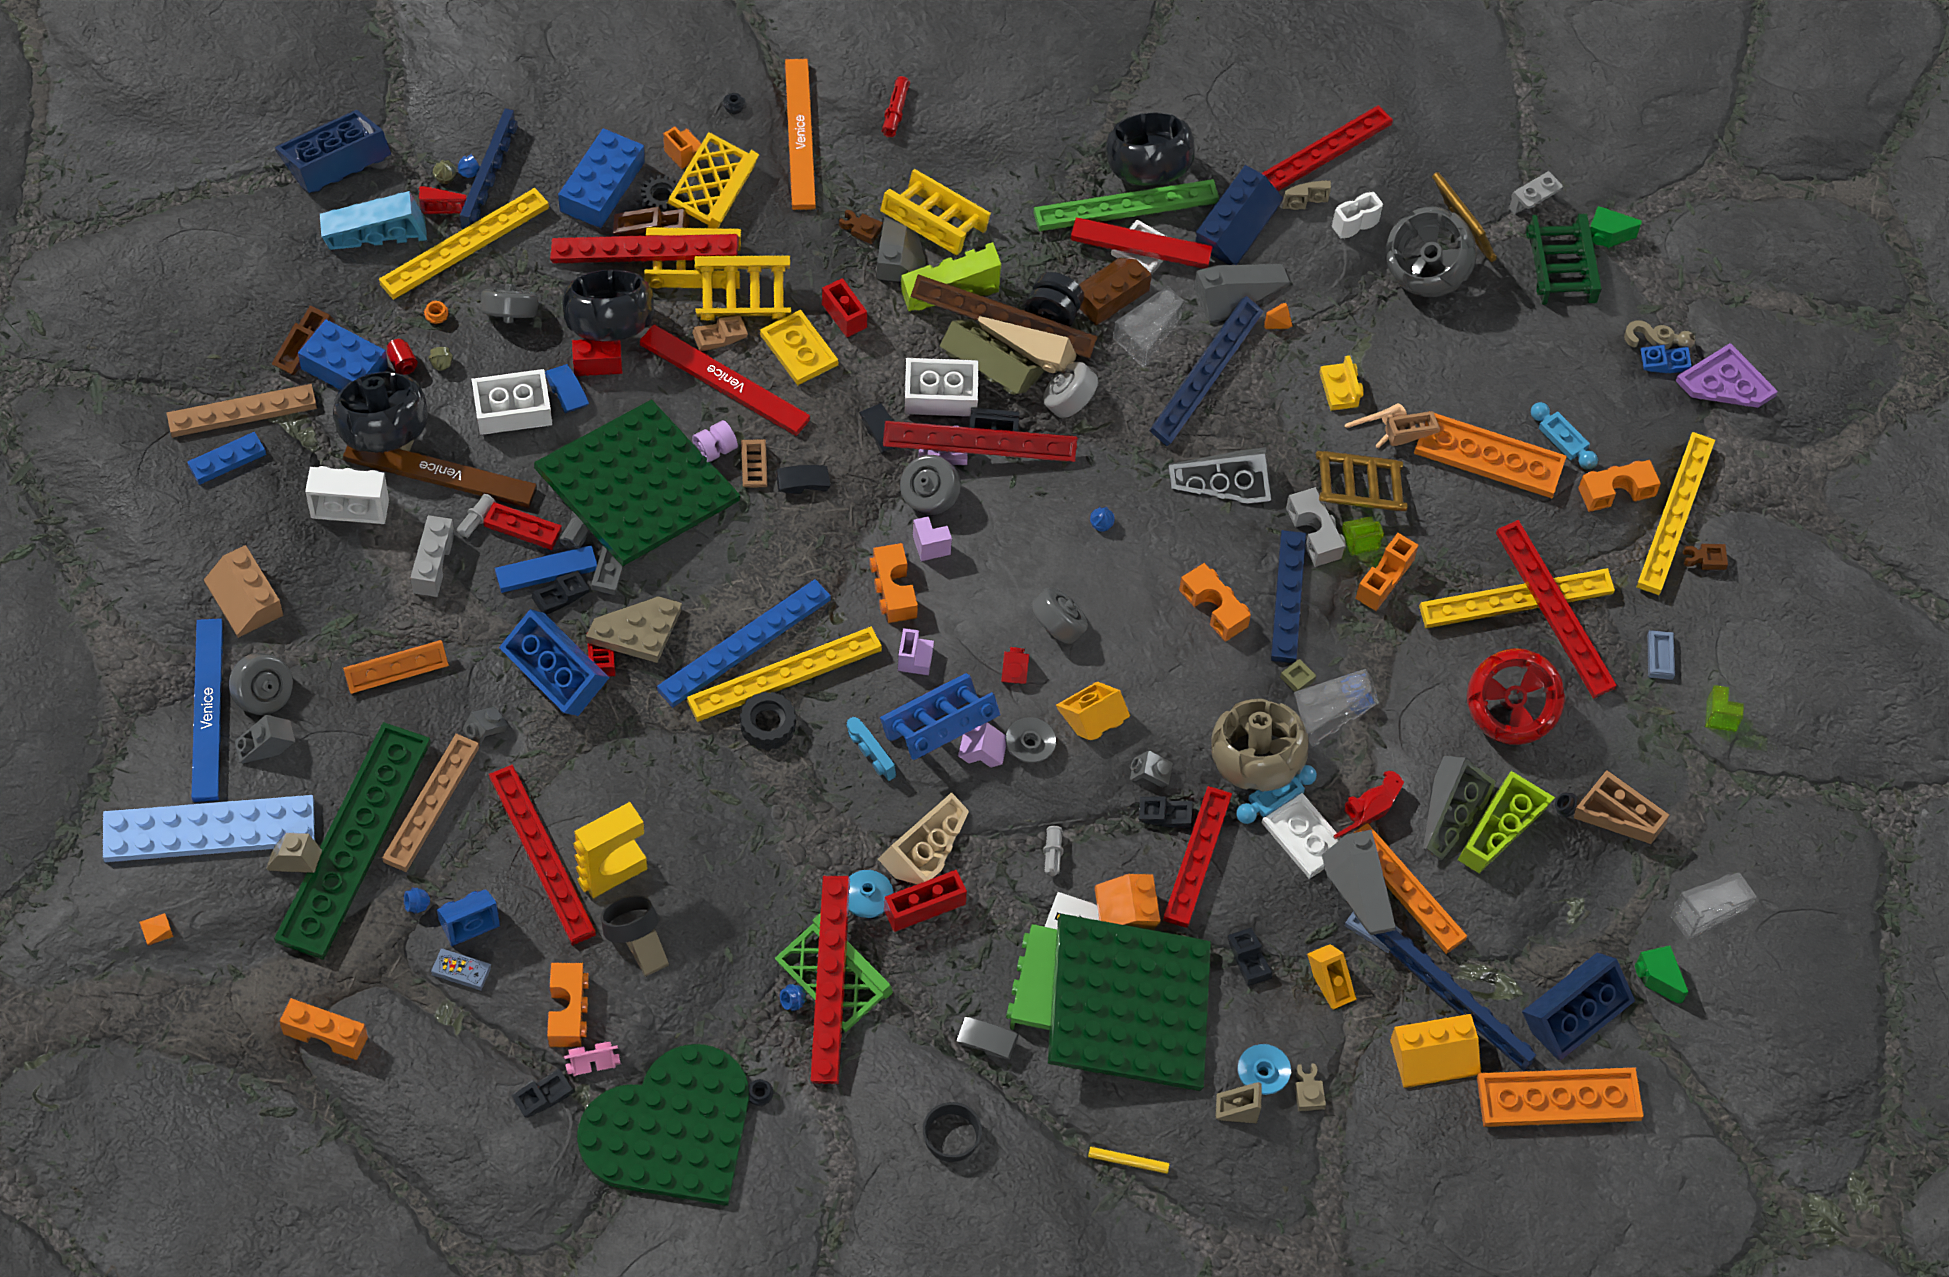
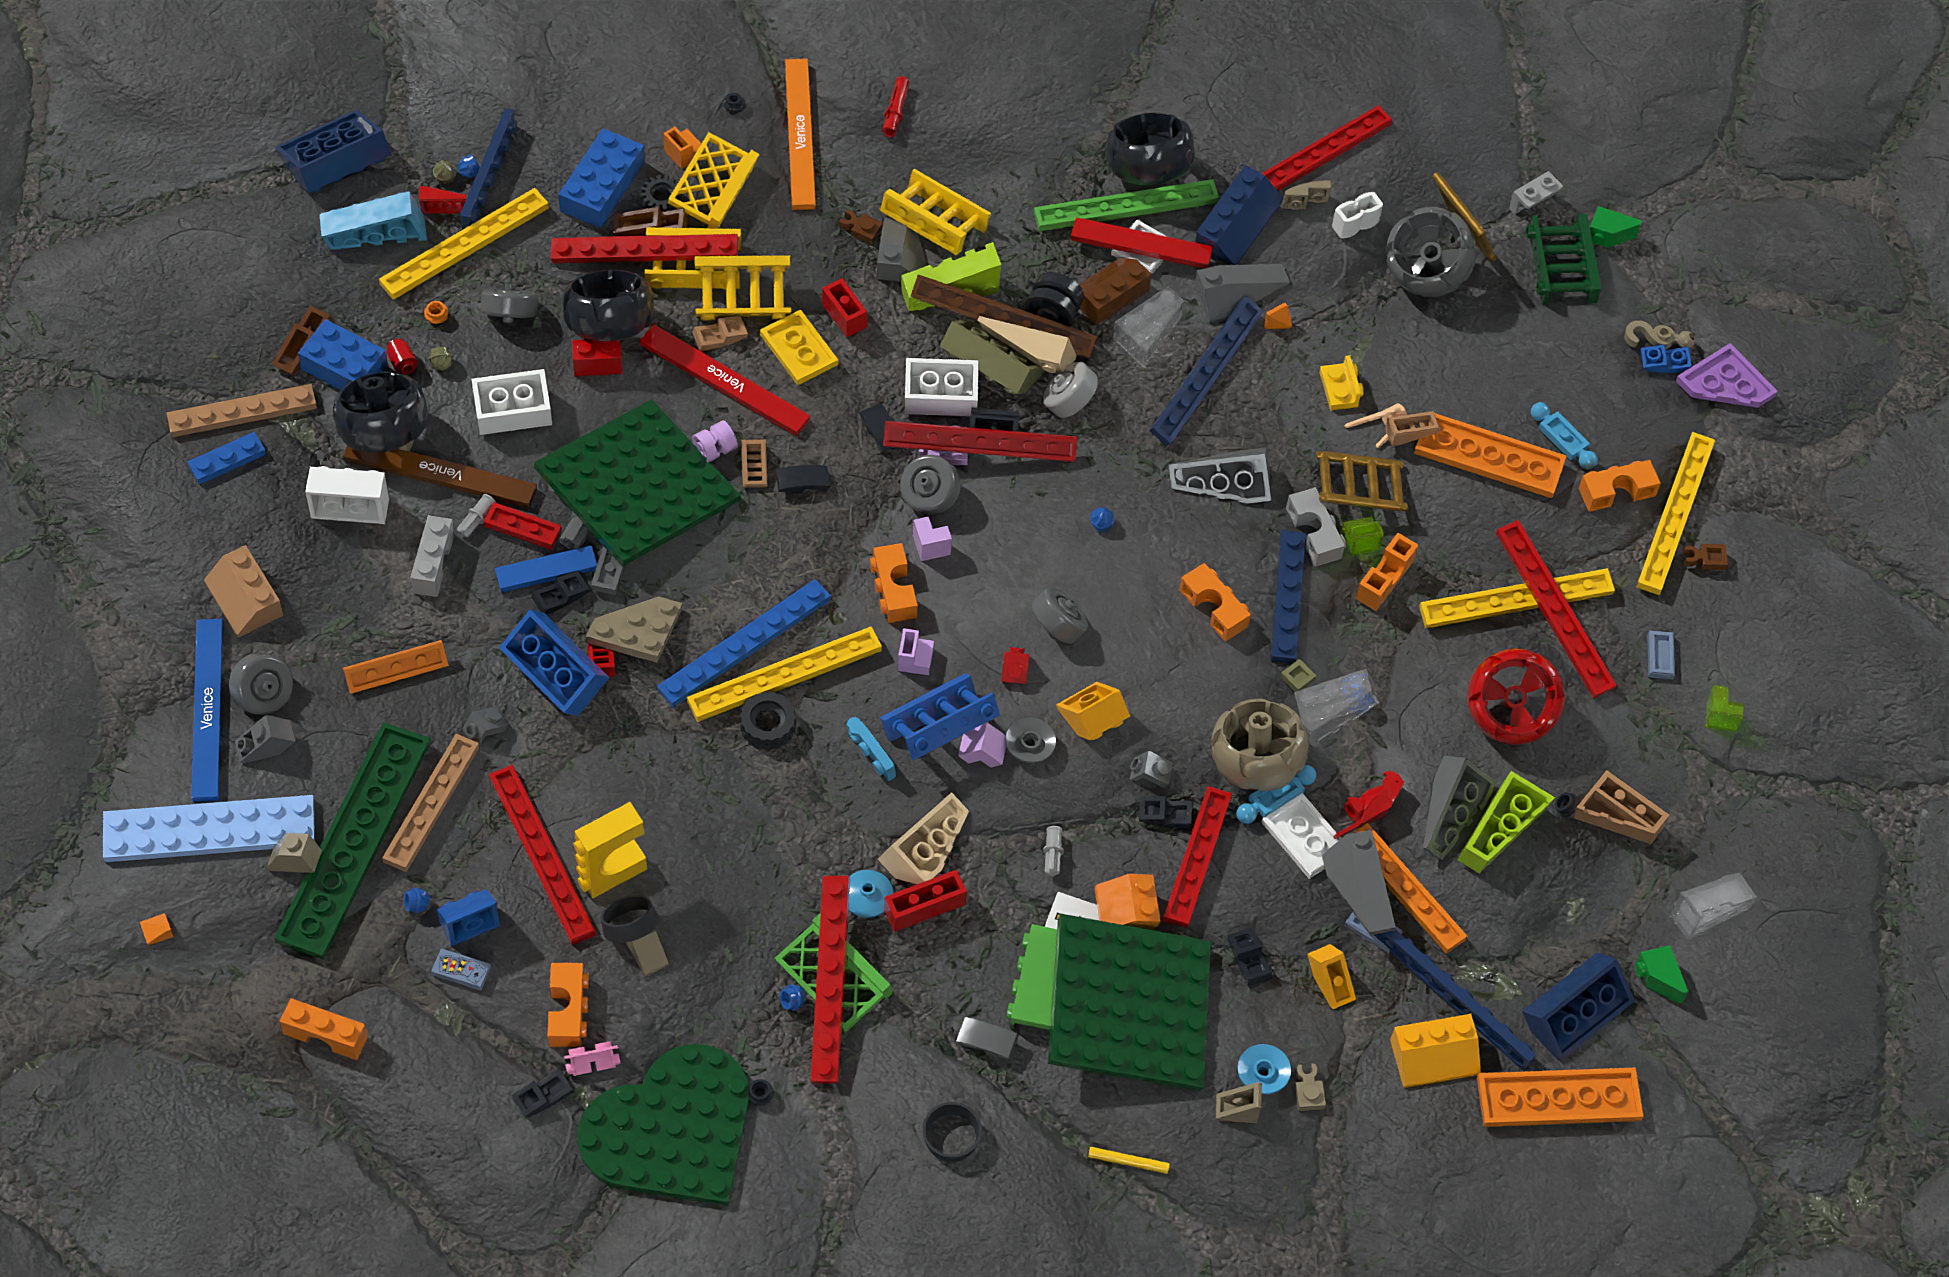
blue slope [545,364,589,413] -> none

